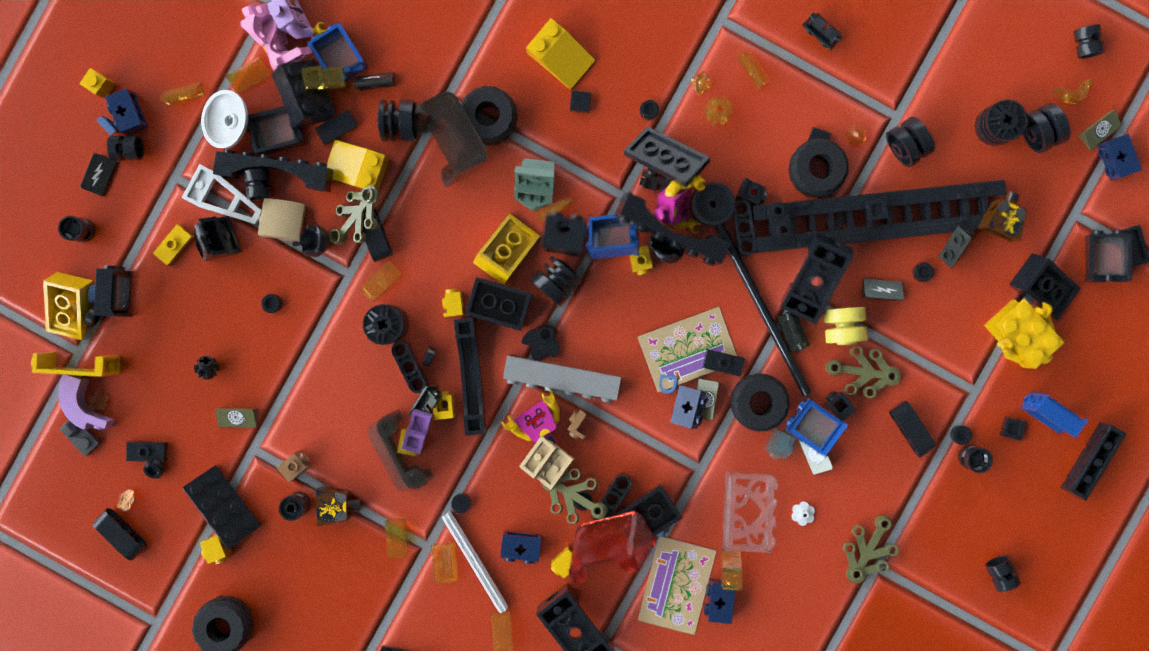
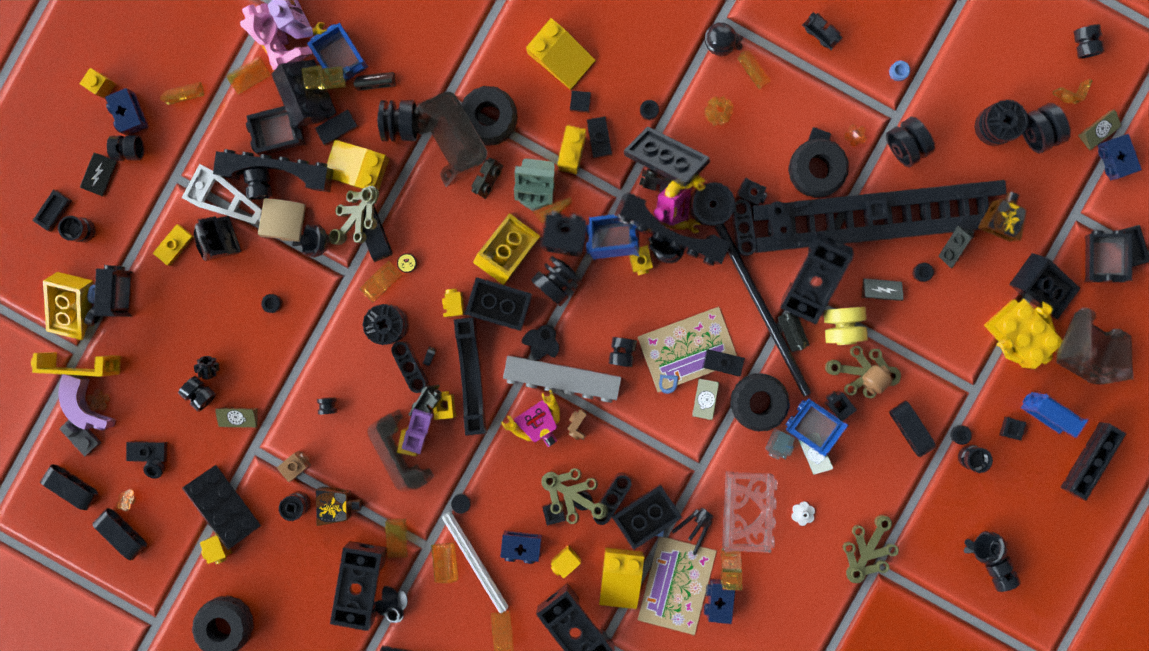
medium blue tile [96,116,117,135] -> none
white dish [201,90,248,149] -> none
tan slope [519,436,575,490] -> none
clear red windscreen [569,512,656,584] -> none
brick [670,385,707,429] -> none
clear yellow plant [690,71,711,95] -> none
none -> black tile [32,189,72,232]
none -> black beam [40,464,98,511]
none -> black wheel [178,376,216,412]
none -> black wheel [317,397,337,415]
none -> black plate [330,541,387,631]
none -> black plate [374,586,408,623]
none -> light yellow tile [397,254,417,273]
none -> pearl dark grey hinge [471,157,503,199]
none -> black tile [542,501,566,525]
none -> yellow brick [557,125,586,175]
none -> black plate [587,116,612,159]
none -> yellow slope [599,548,644,609]
none -> black wheel [608,337,637,367]
none -> black plant [672,508,714,555]
none -> black hat [705,22,743,57]
none -> medium nougat head [862,365,892,394]
none -> medium blue tile [889,61,910,81]
none -> black hat [964,531,1008,565]
none -> clear smoke windscreen [1056,308,1133,384]

